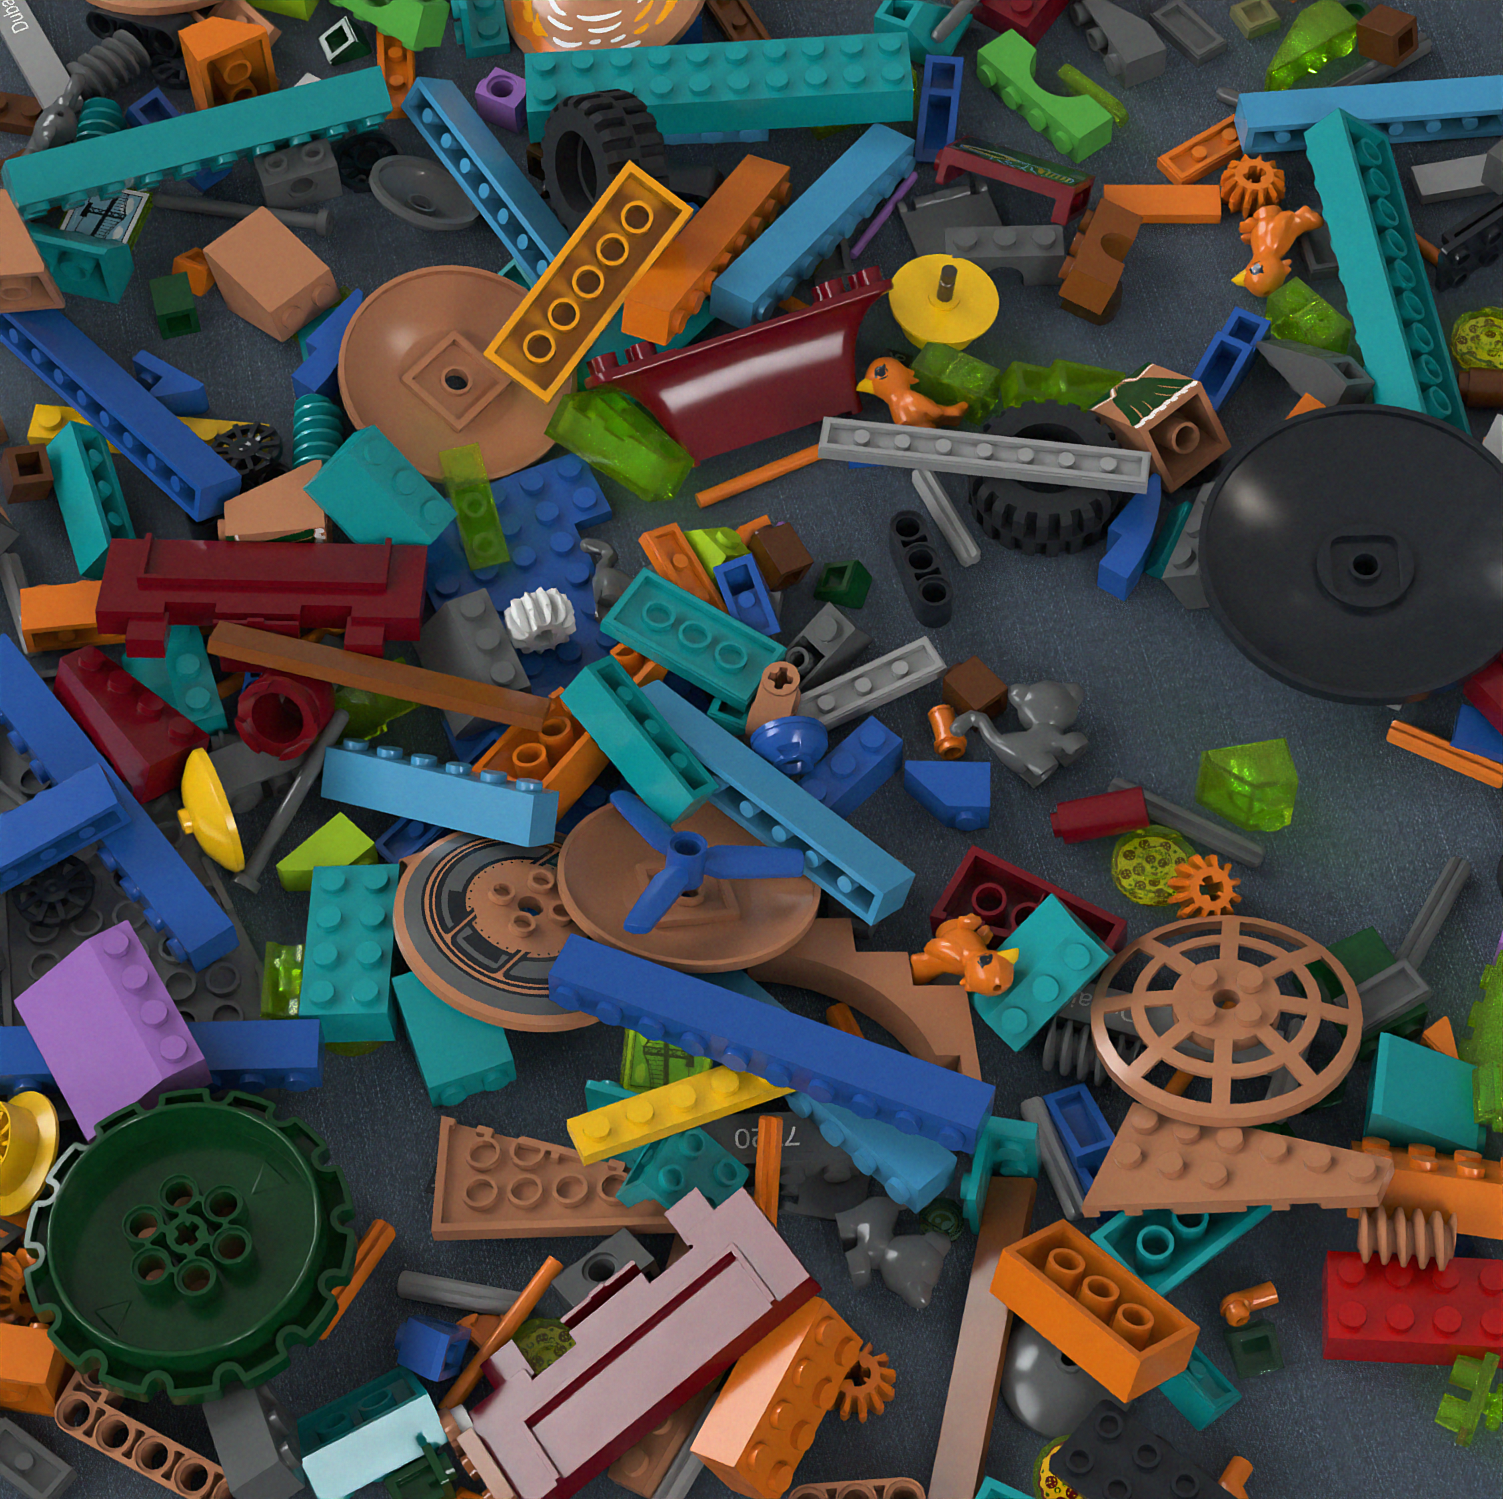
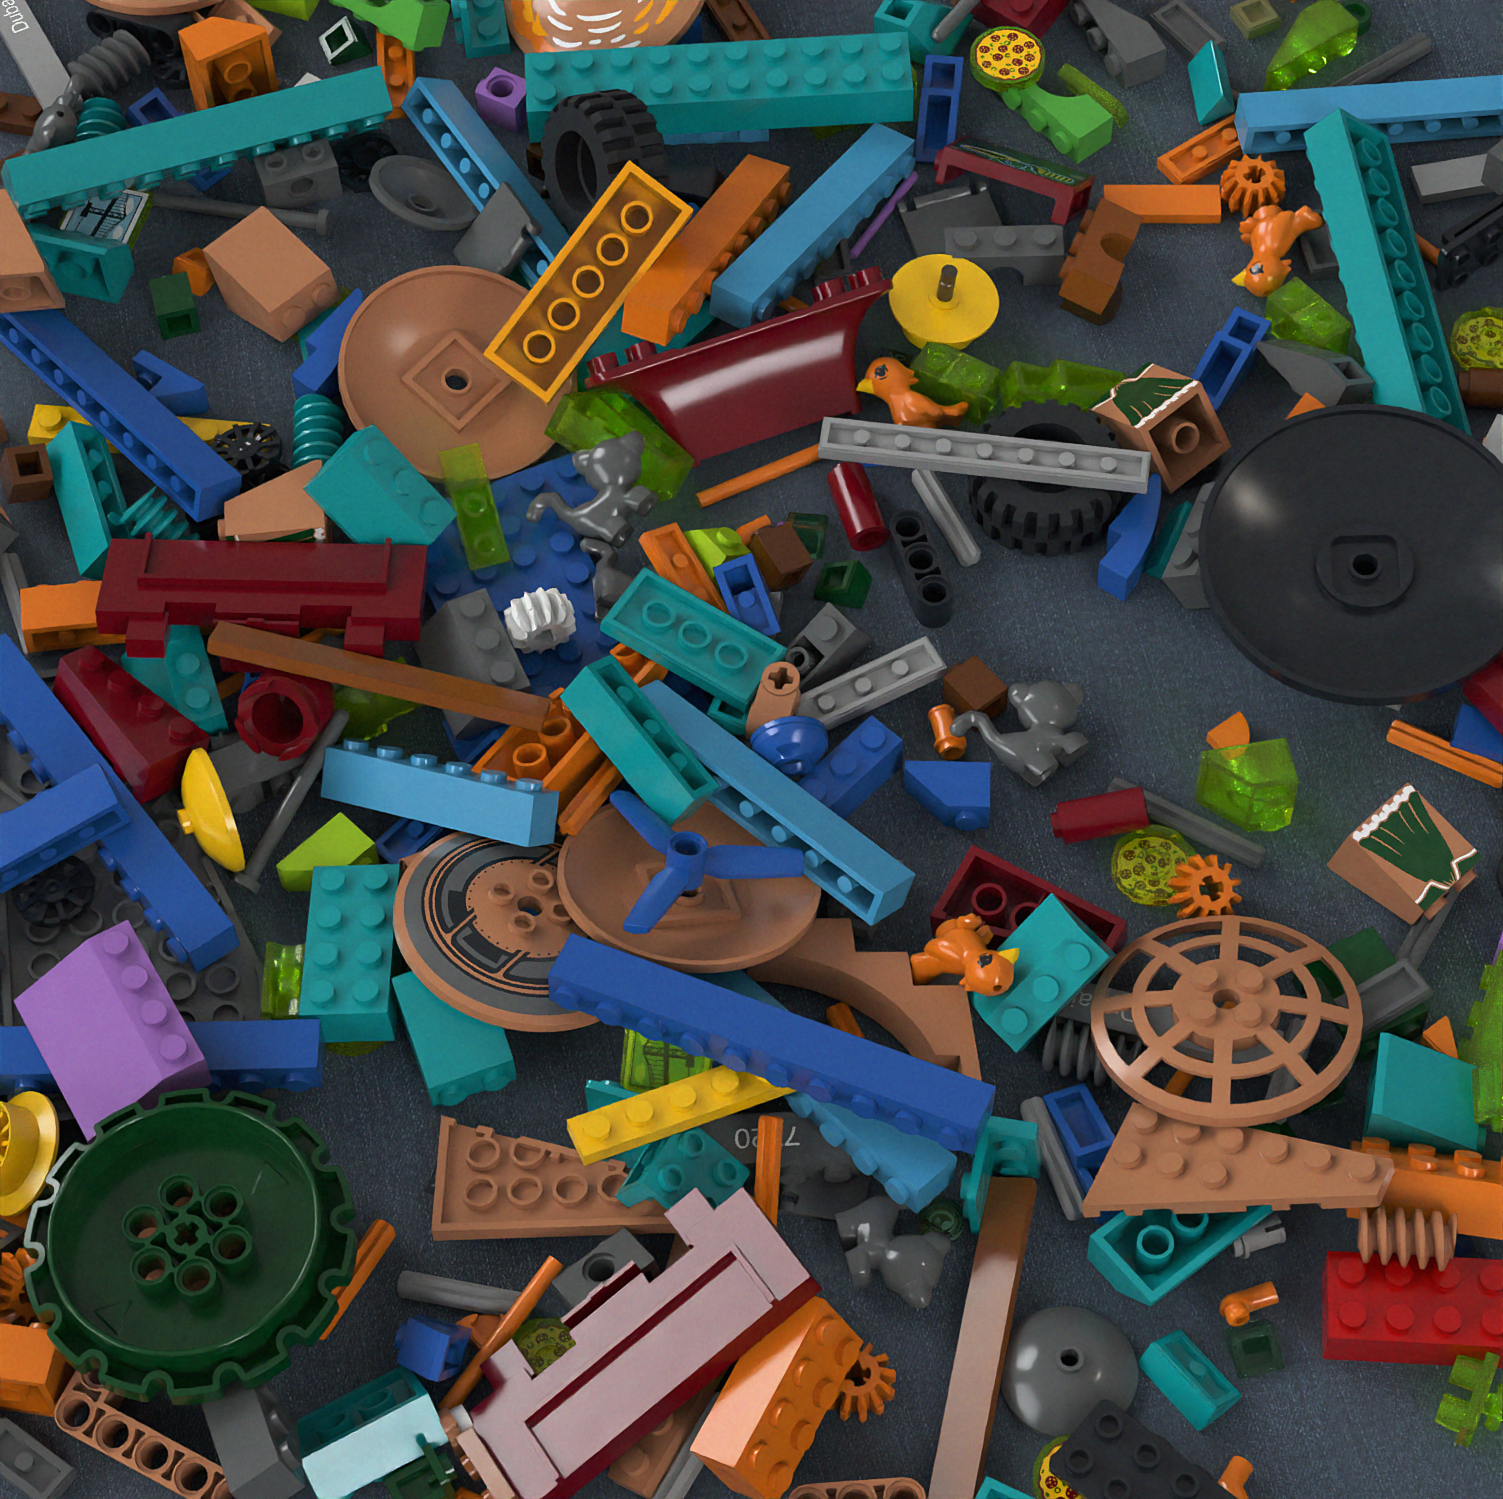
orange brick [989,1218,1201,1404] -> none
reddish brown brick [1356,4,1419,68] -> none
none -> teal piece [119,485,200,540]
none -> dark grey piece [452,181,543,278]
none -> dark grey animal [526,431,659,549]
none -> orange axle [556,758,624,836]
none -> clear green slope [786,512,829,560]
none -> dark red brick [826,461,889,552]
none -> tile [970,26,1045,92]
none -> teal slope [1187,40,1235,126]
none -> orange tile [1206,711,1250,769]
none -> light grey pin [1226,1214,1286,1260]
none -> slope [1327,782,1483,925]

